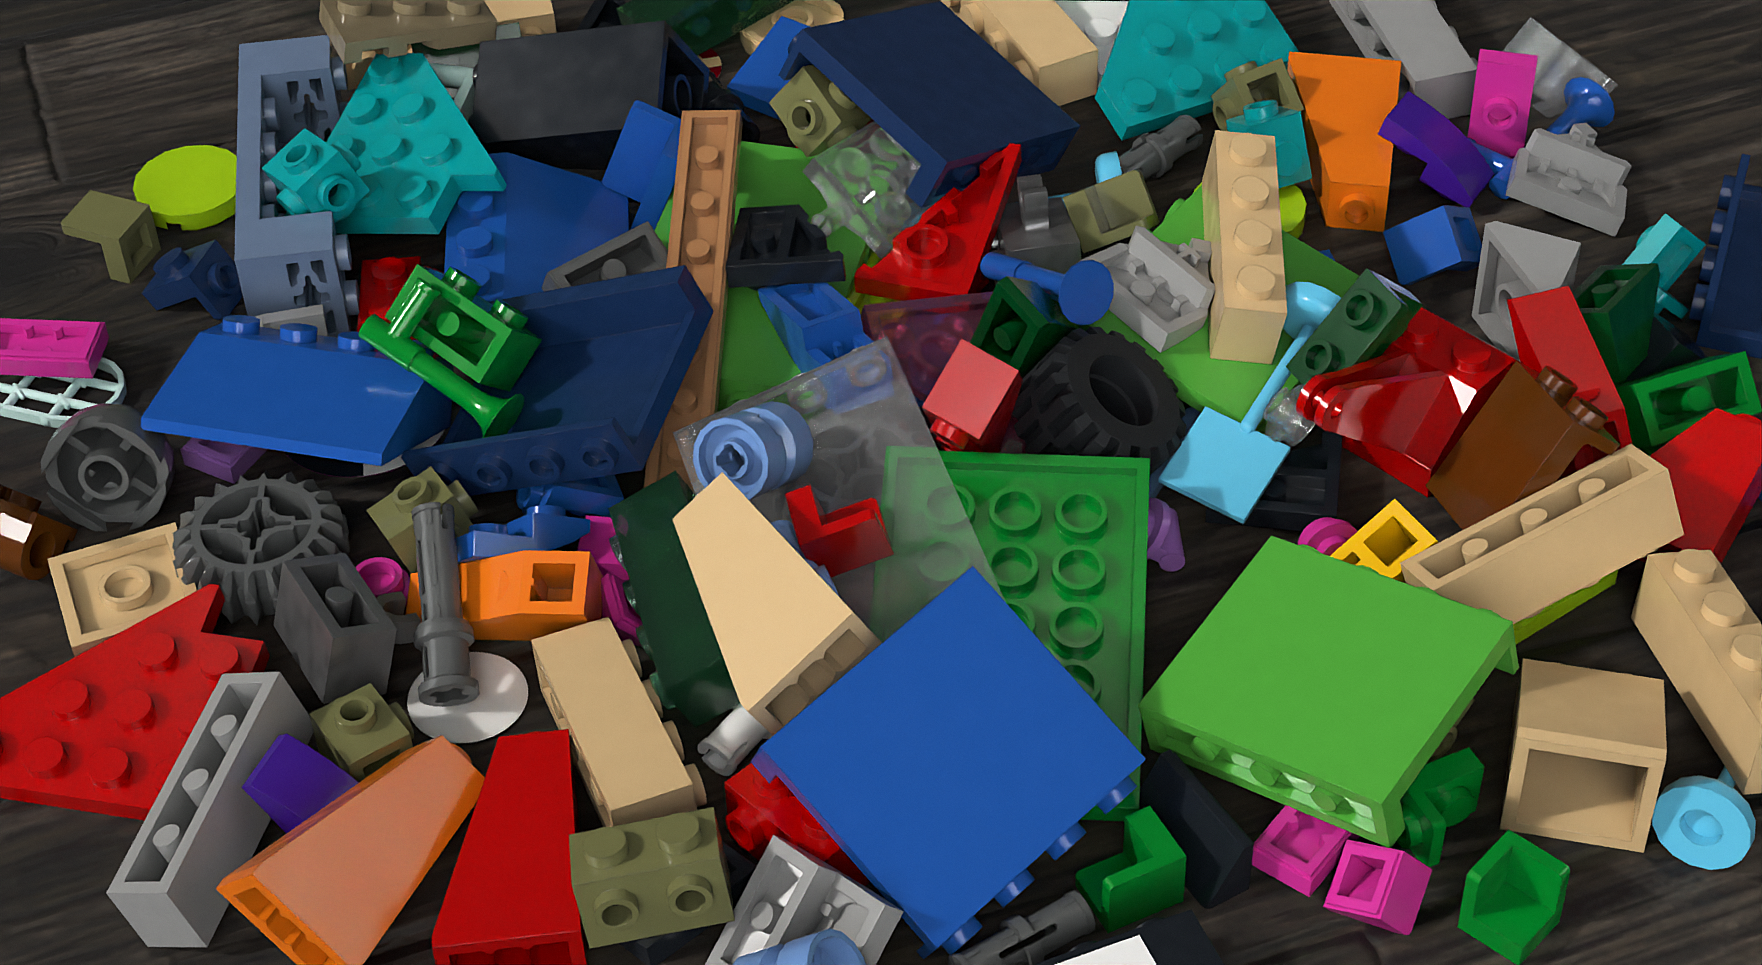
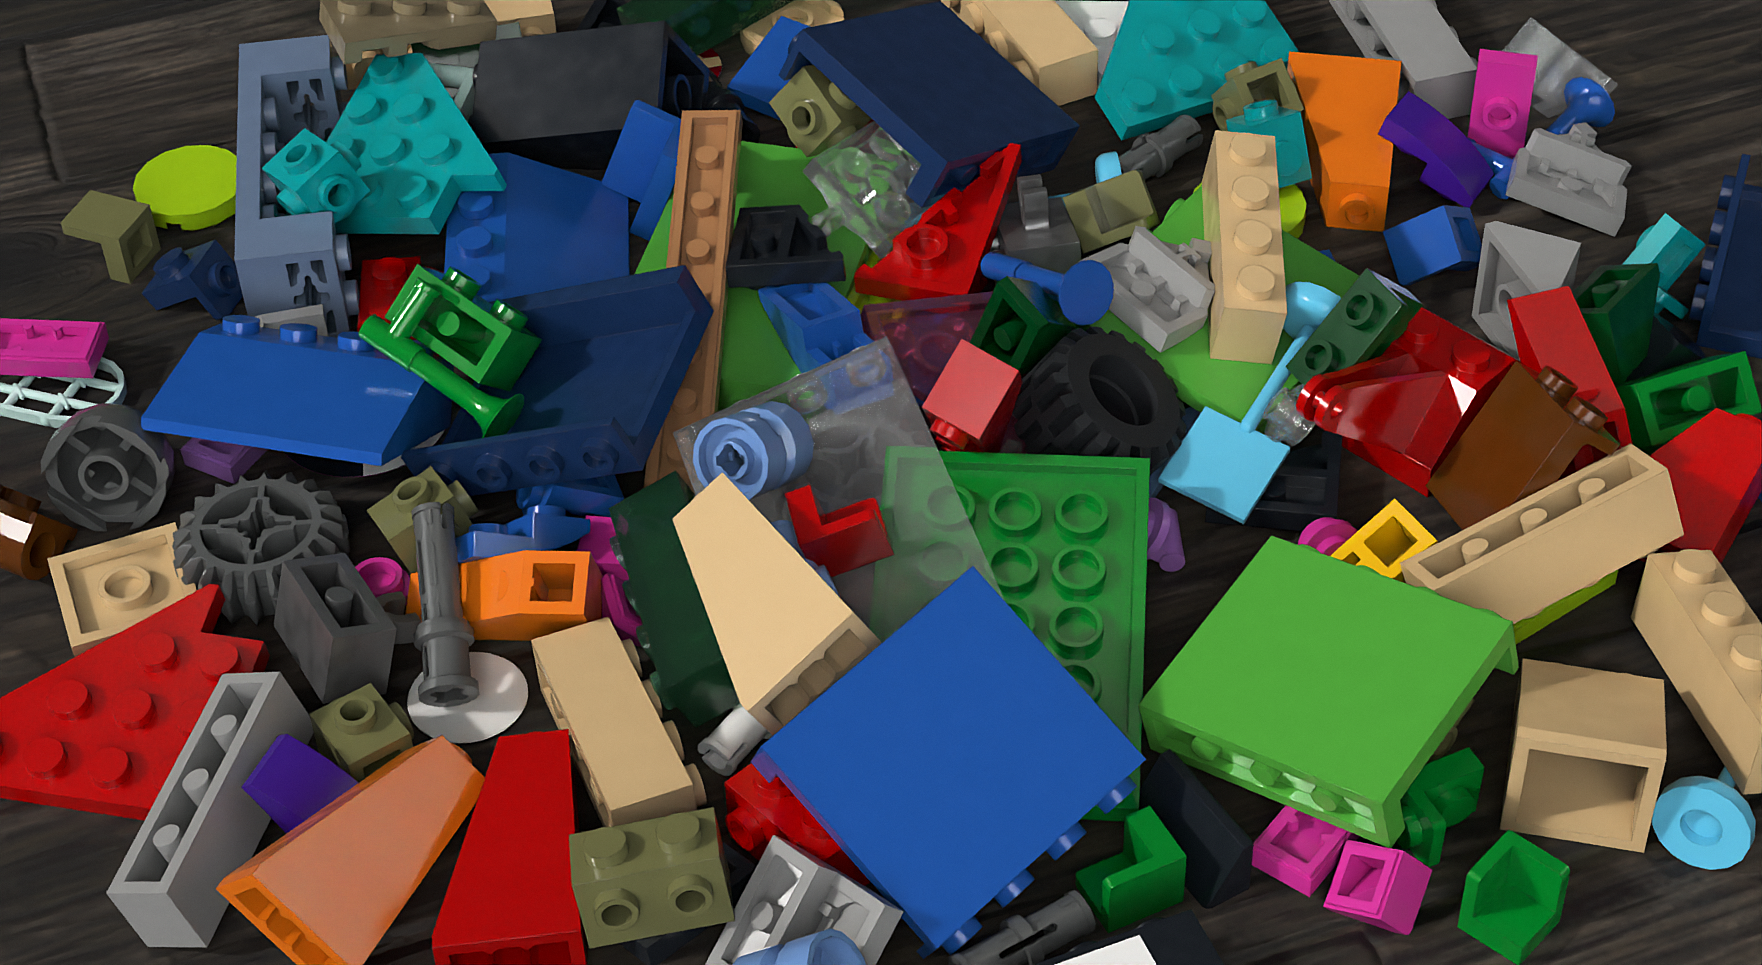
dark grey slope [541,221,668,291] -> none

